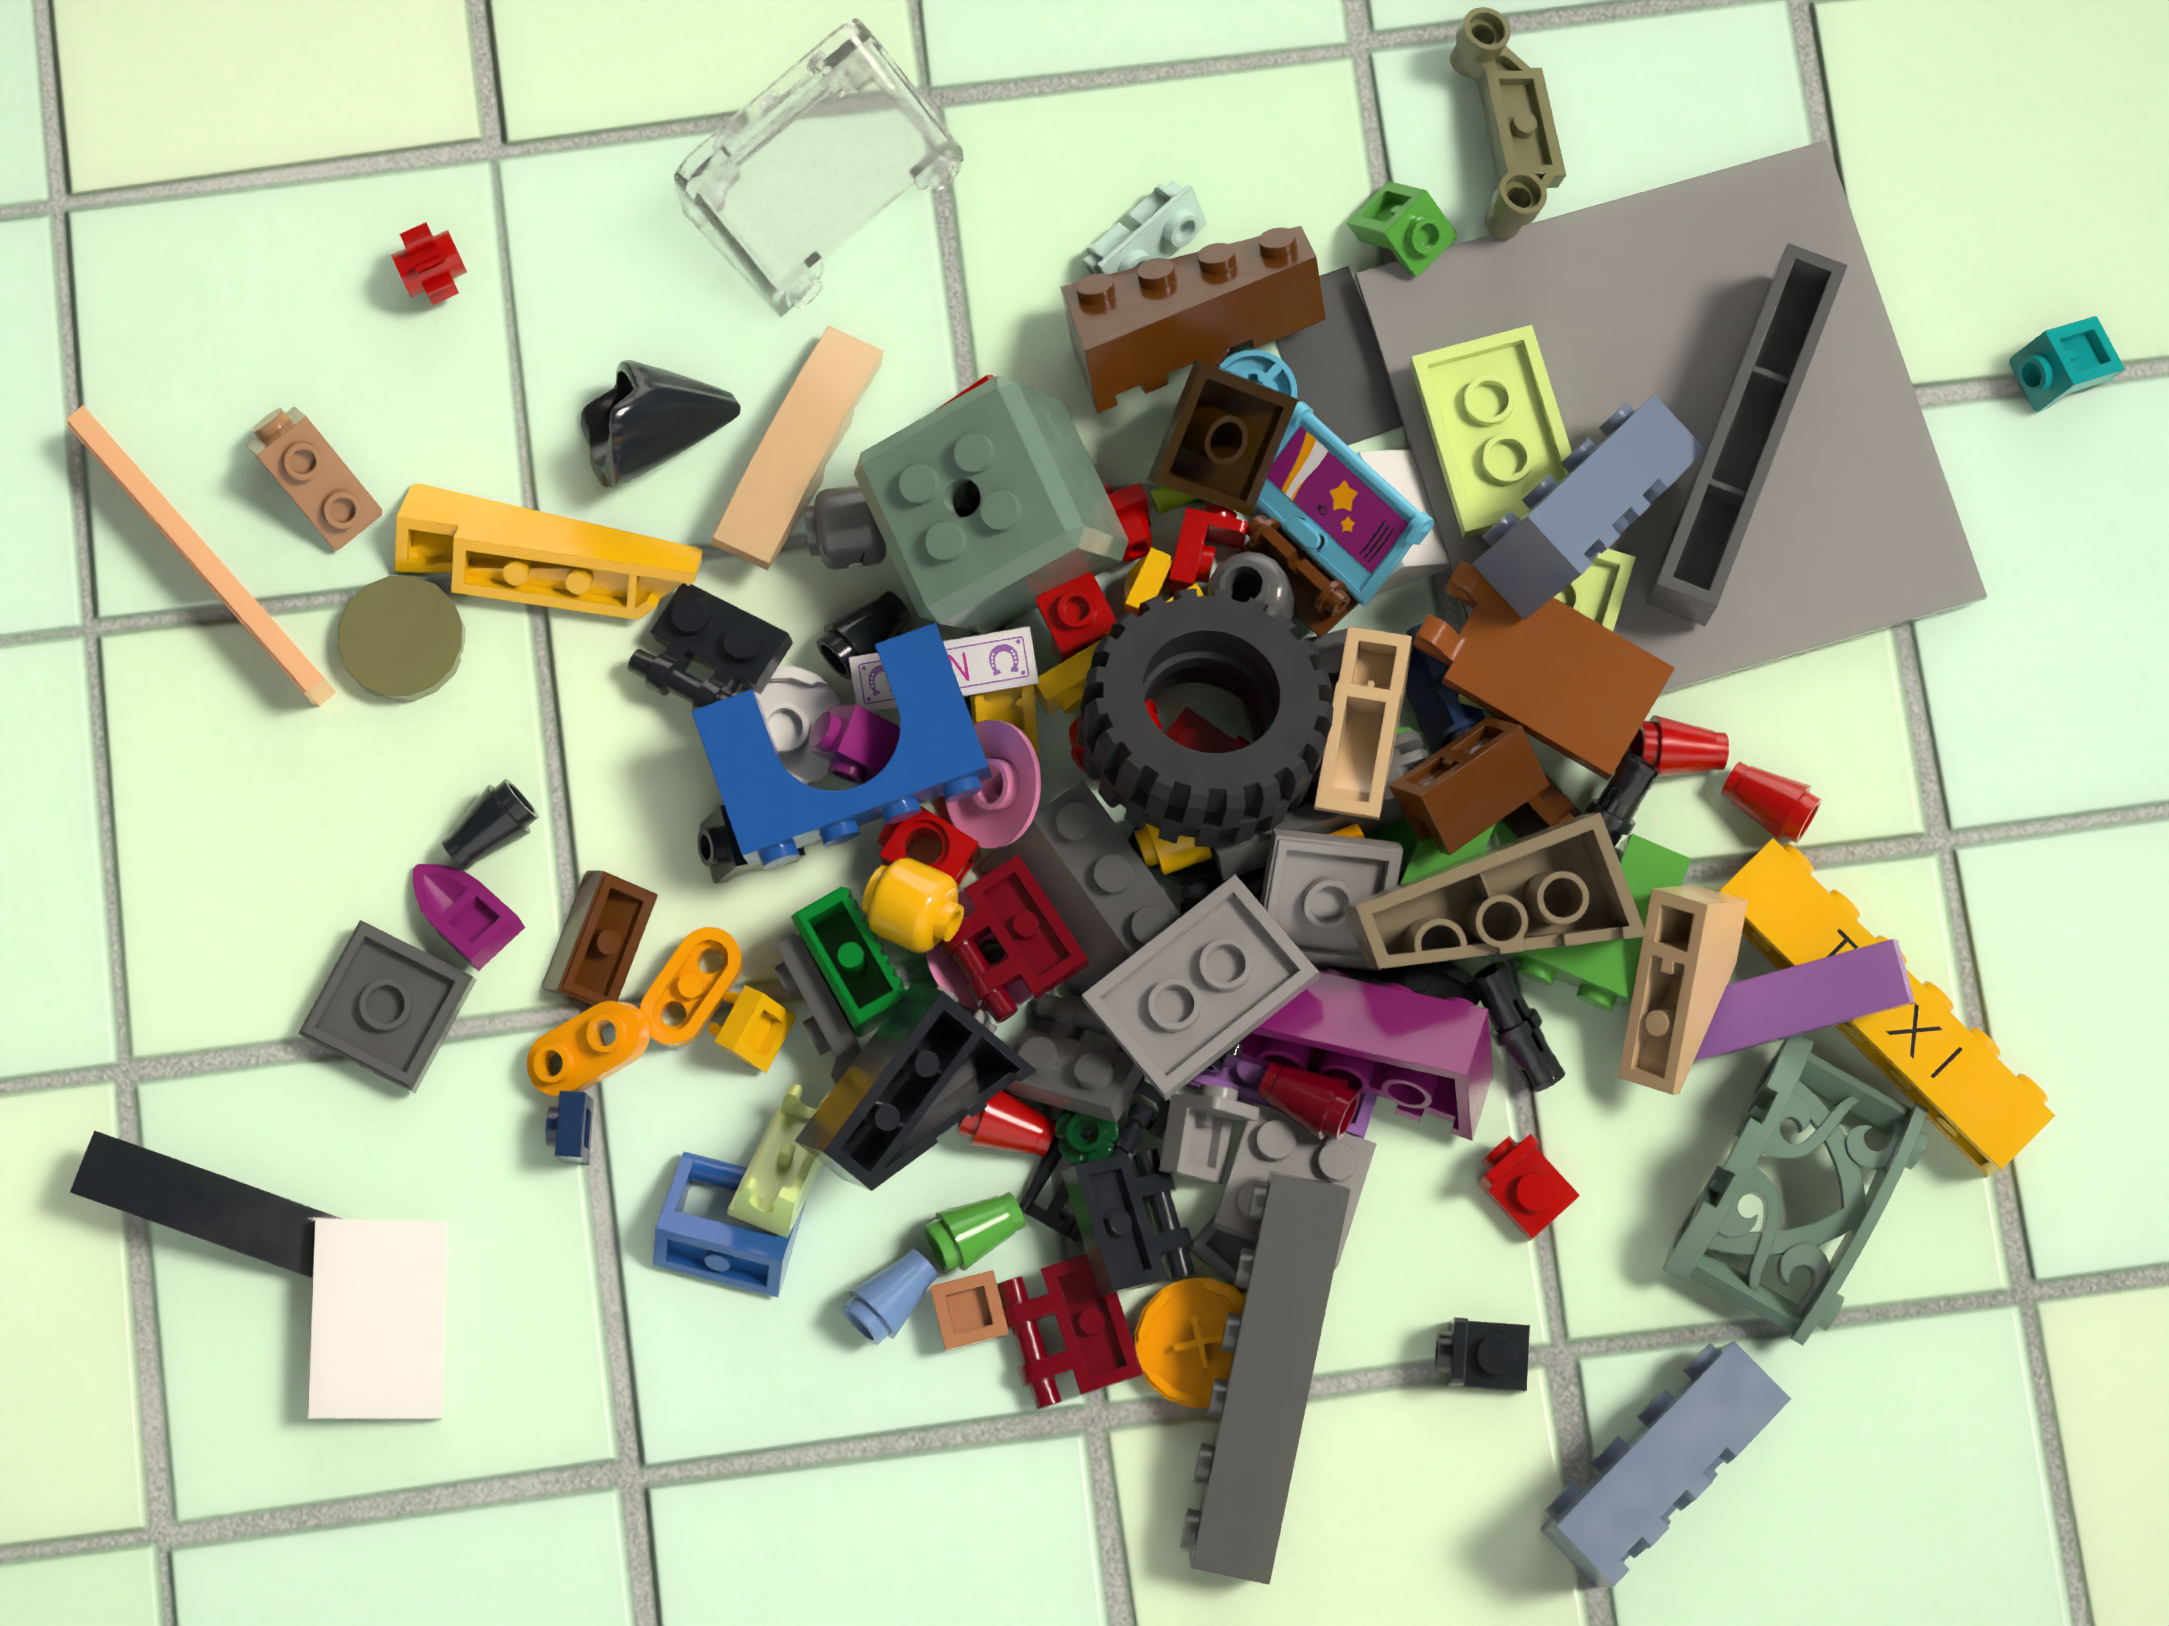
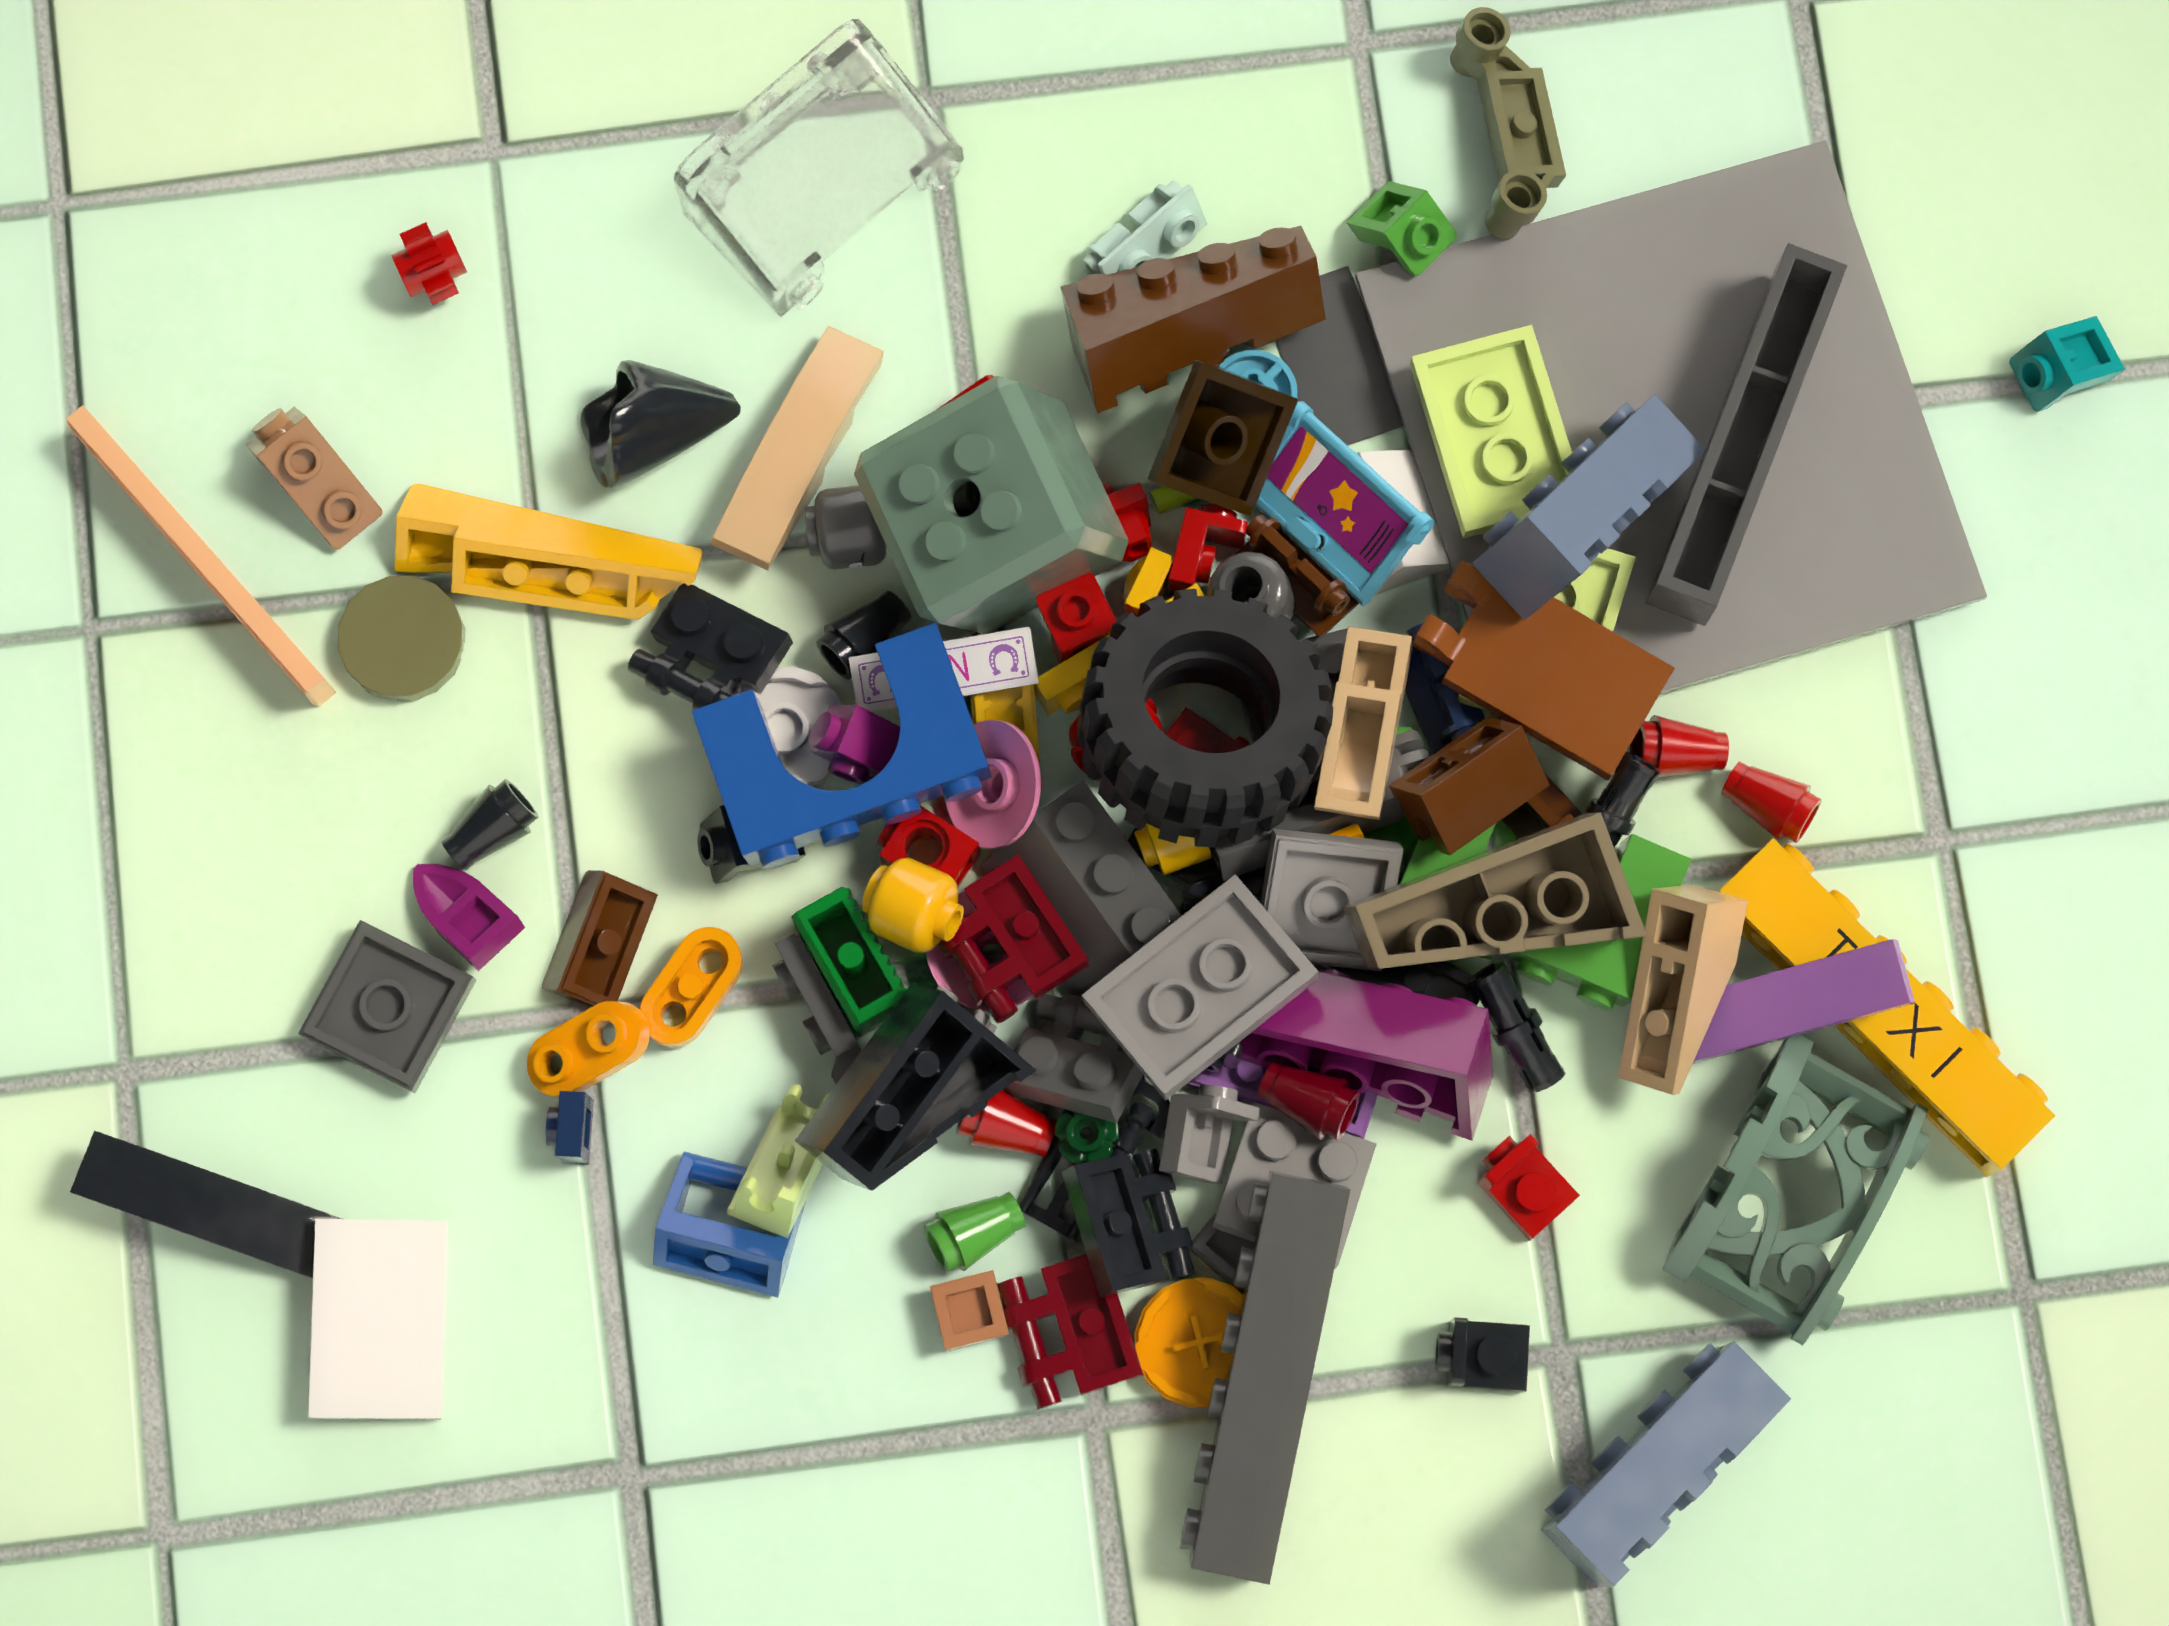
yellow tile [707,985,797,1073] -> none
medium blue cone [842,1249,939,1345] -> none

